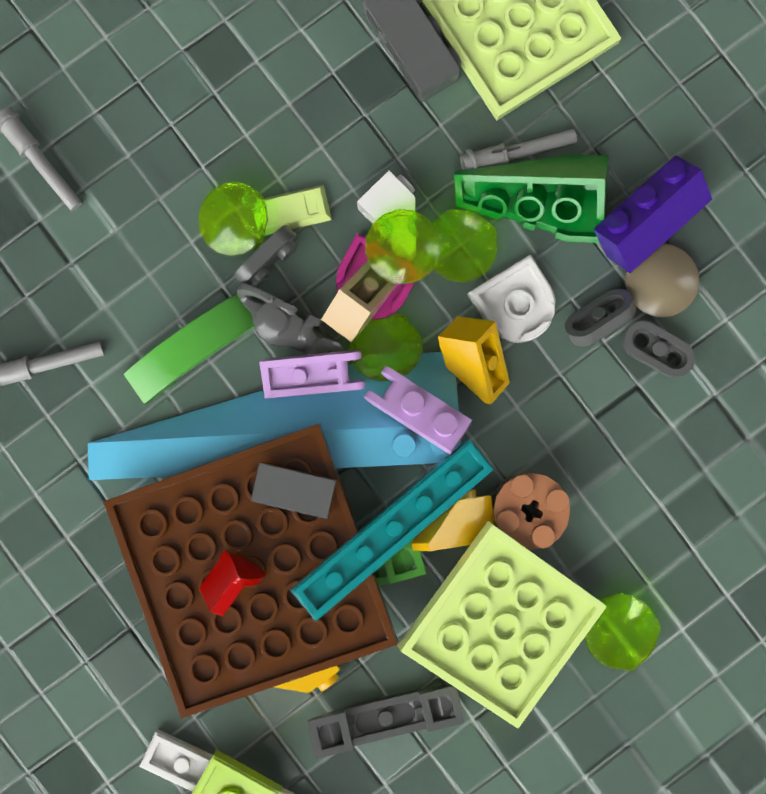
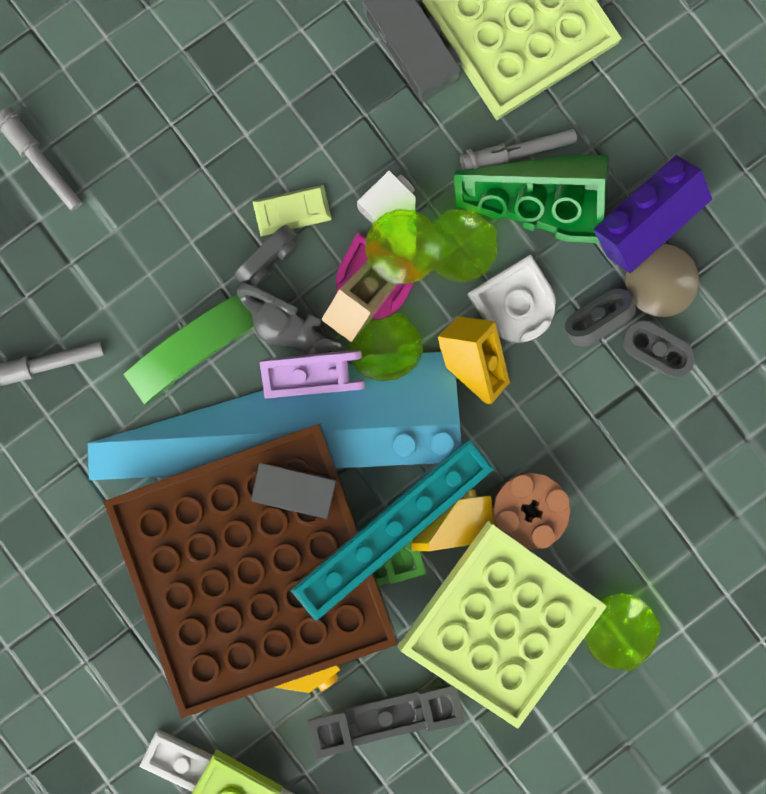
clear neon green dish [198,181,268,256] -> none
red tile [199,550,266,616] -> none
lavender hinge [364,366,472,455] -> none

